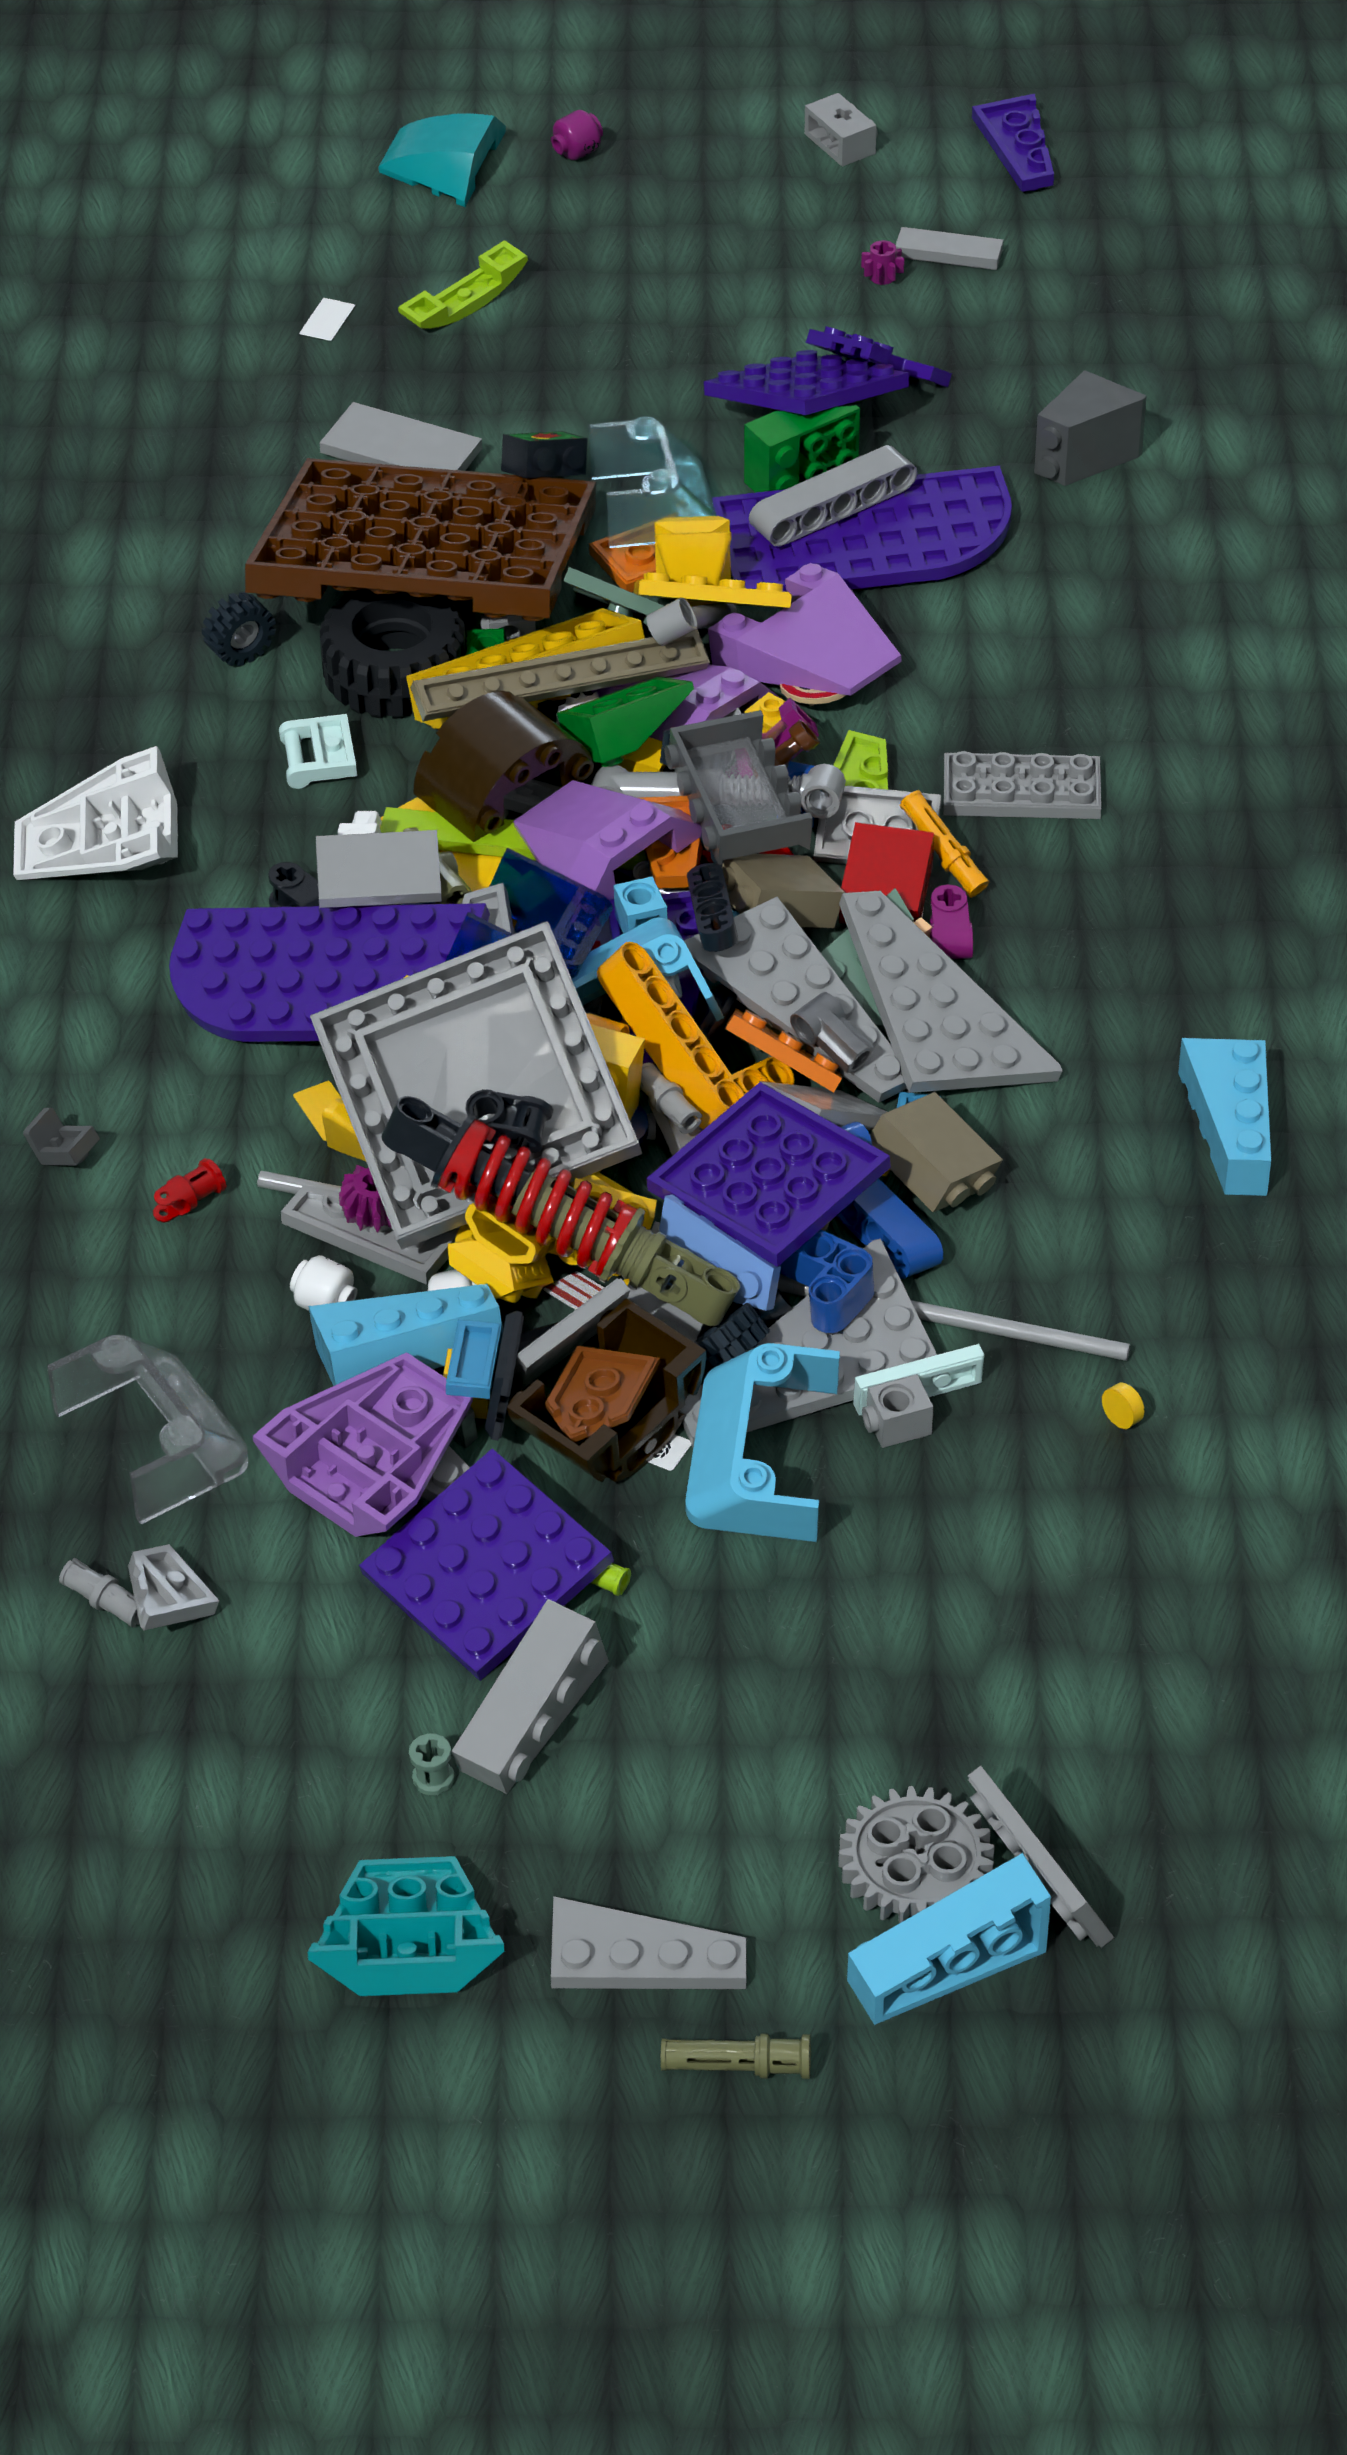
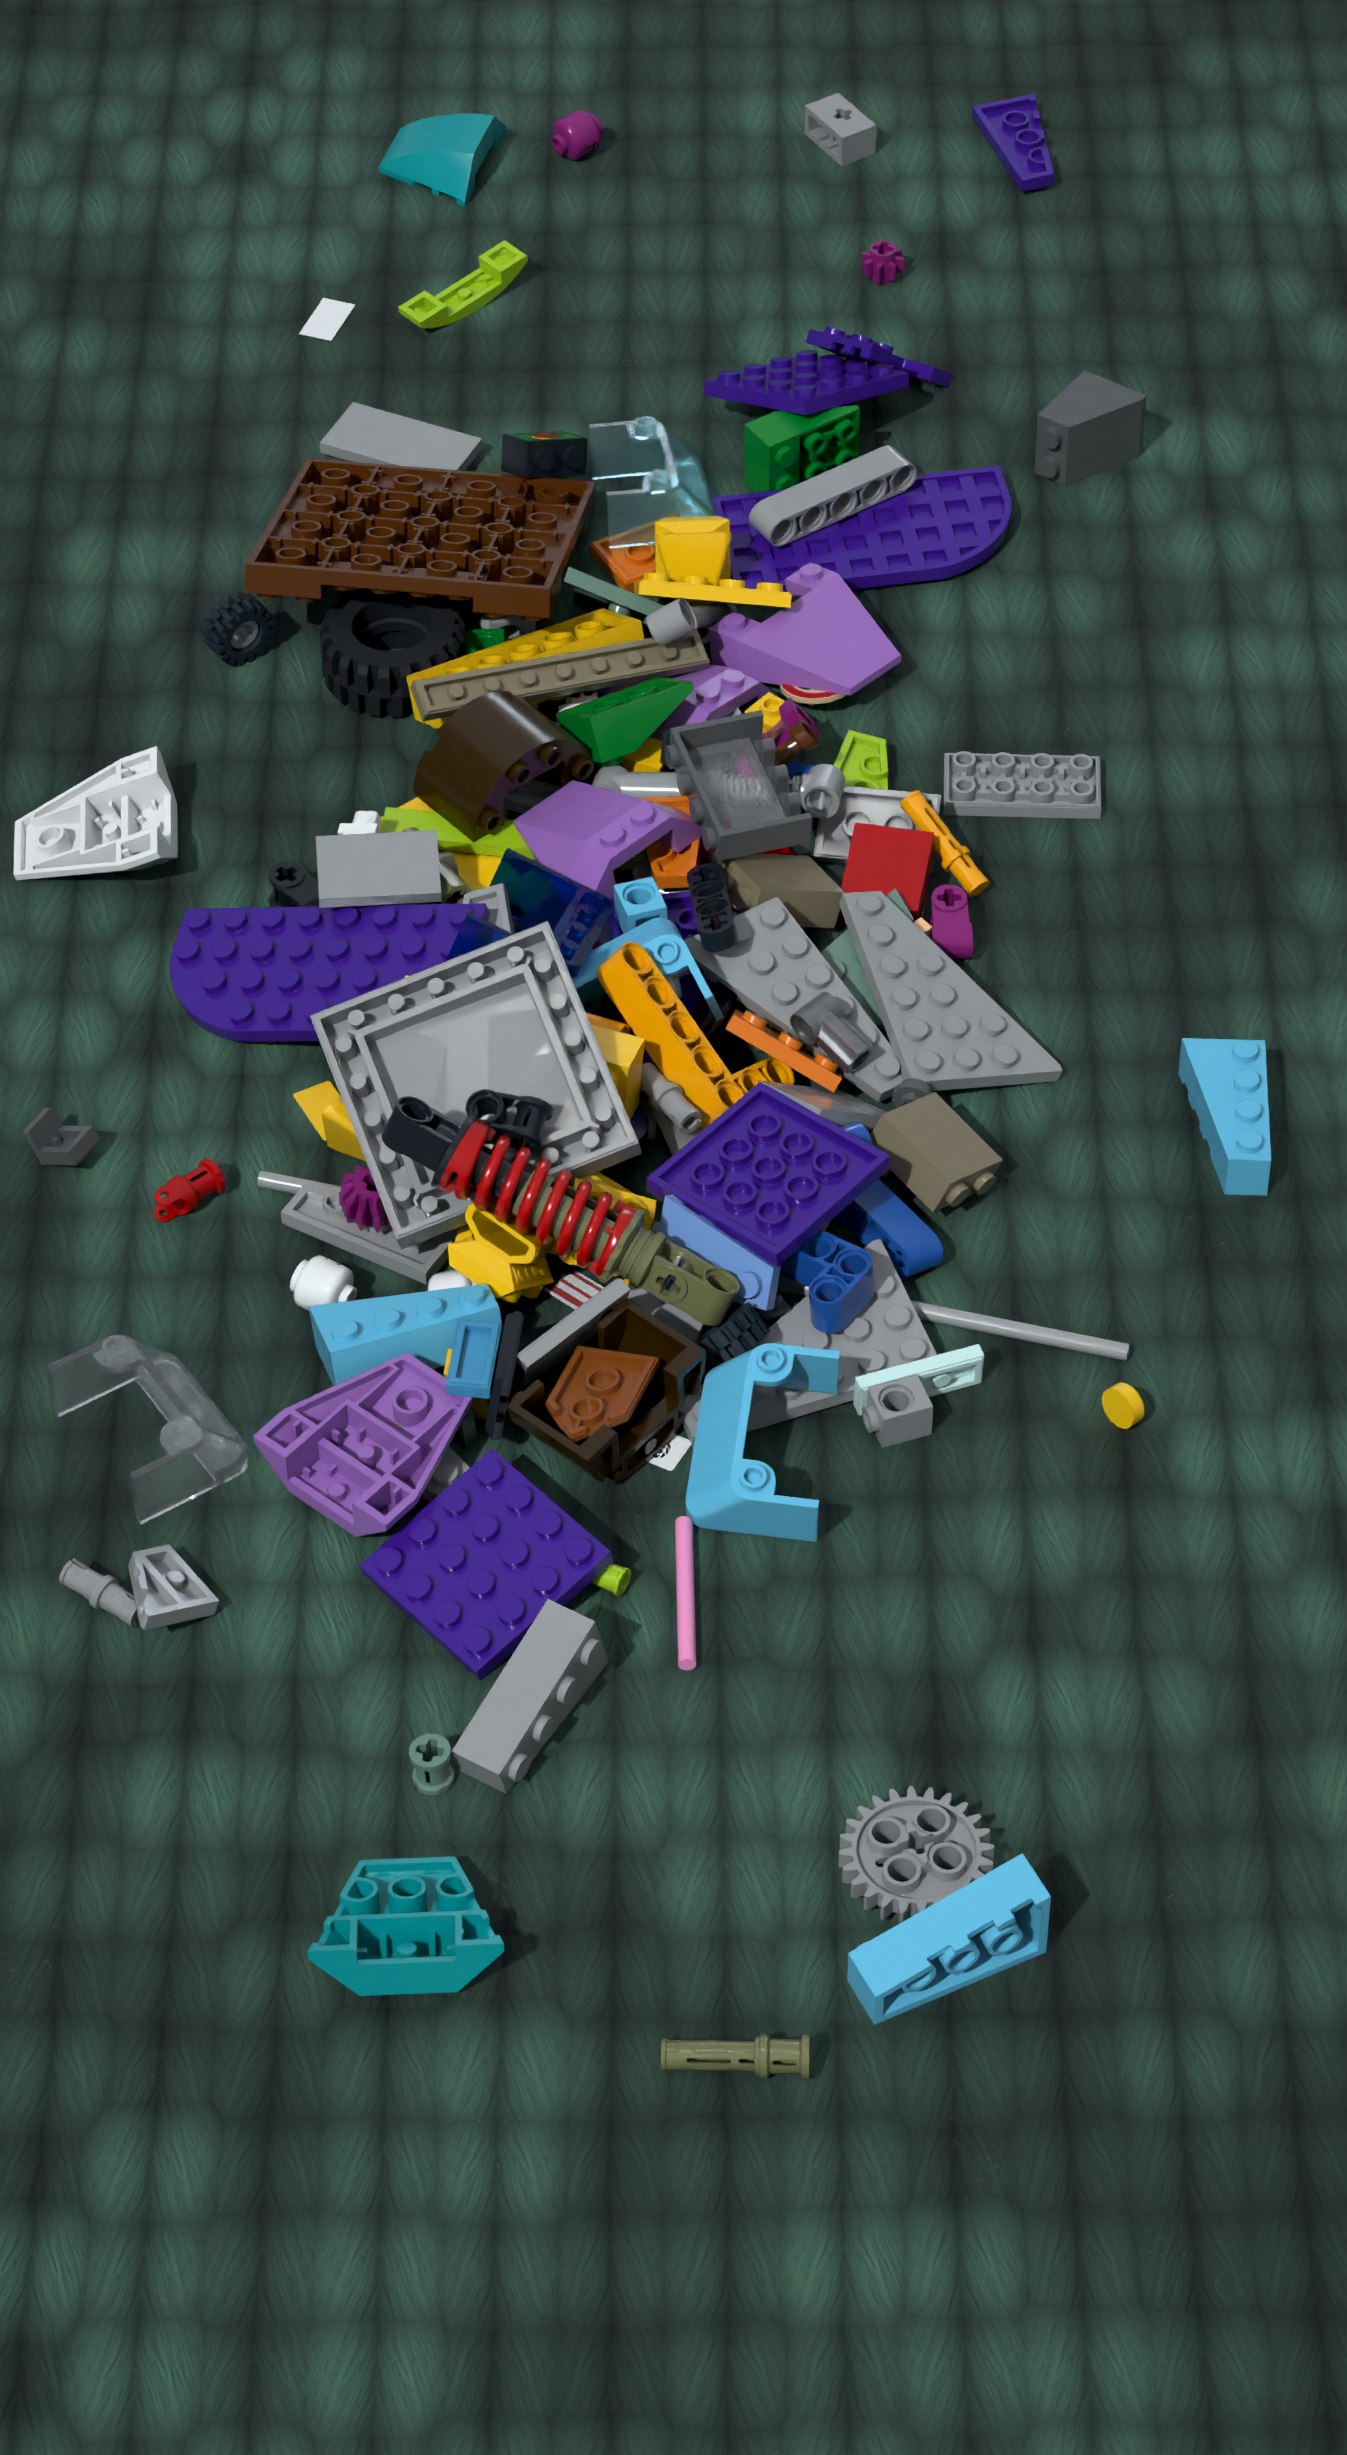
light aqua plate [279,714,357,789] -> none
light grey wing [551,1897,746,1989] -> none
light grey tile [895,227,1003,270] -> none
light grey tile [968,1766,1114,1948] -> none
none -> bright pink bar [675,1516,696,1671]
none -> dark grey plate [892,1078,932,1108]

